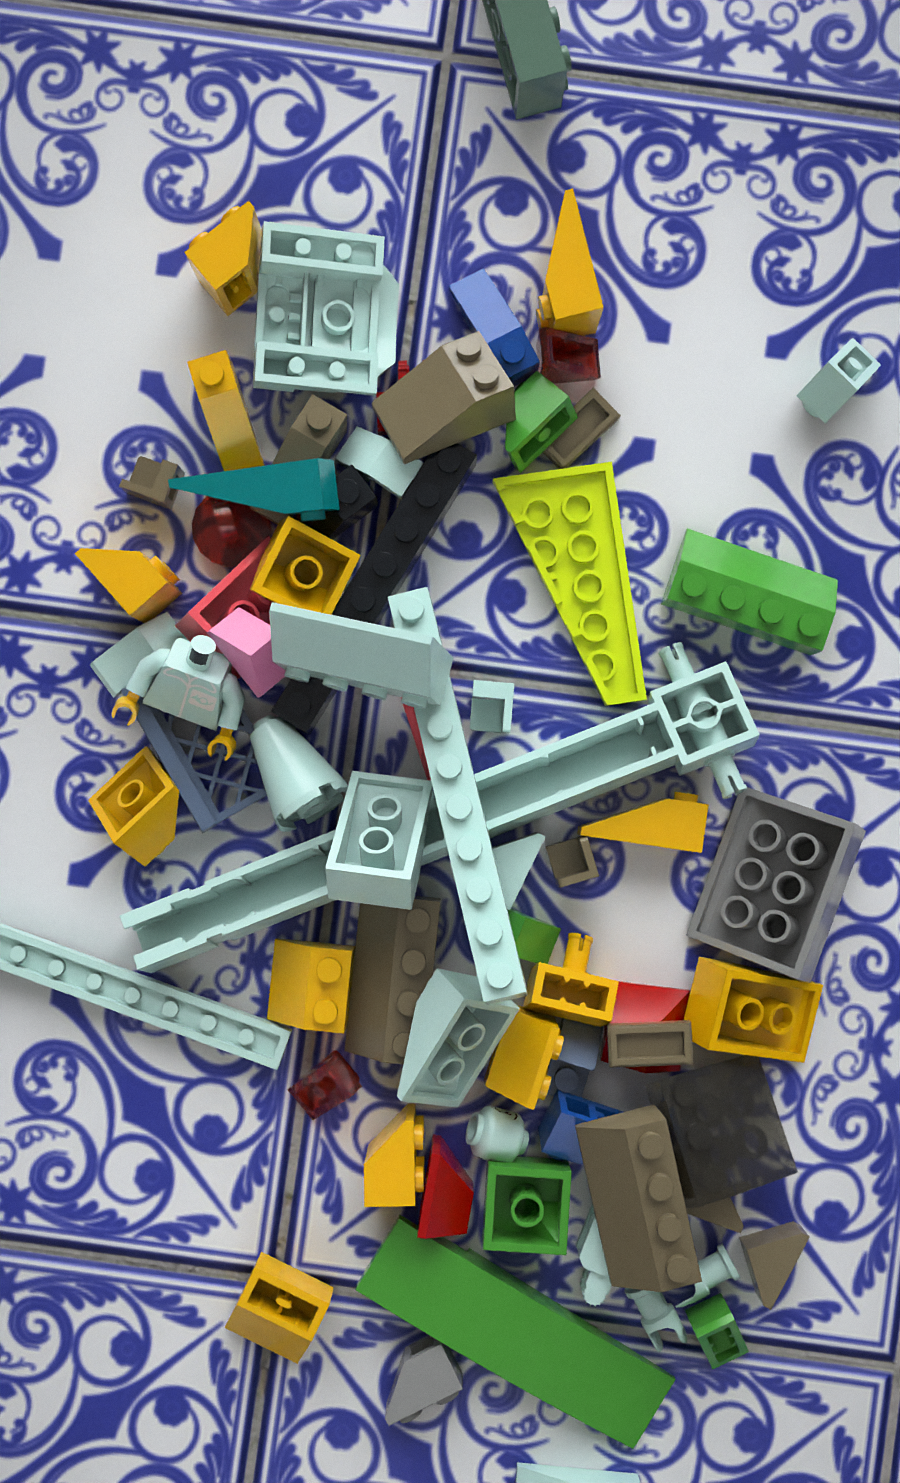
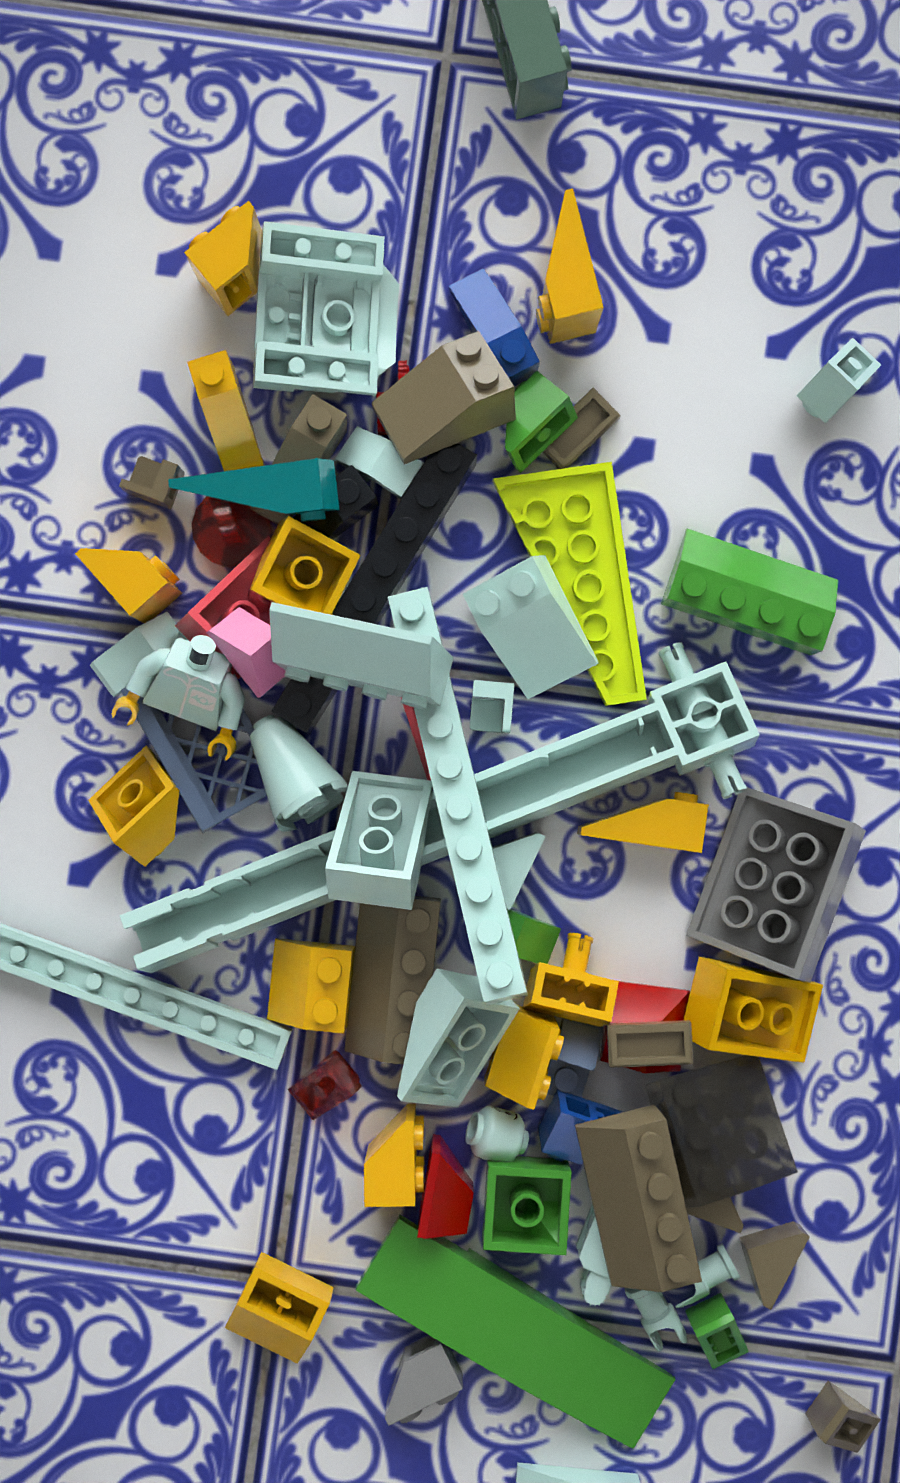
clear red slope [536,327,601,384] -> none
dark tan panel [545,836,599,888] -> none
none -> light aqua slope [463,555,599,699]
none -> dark tan slope [805,1380,881,1453]

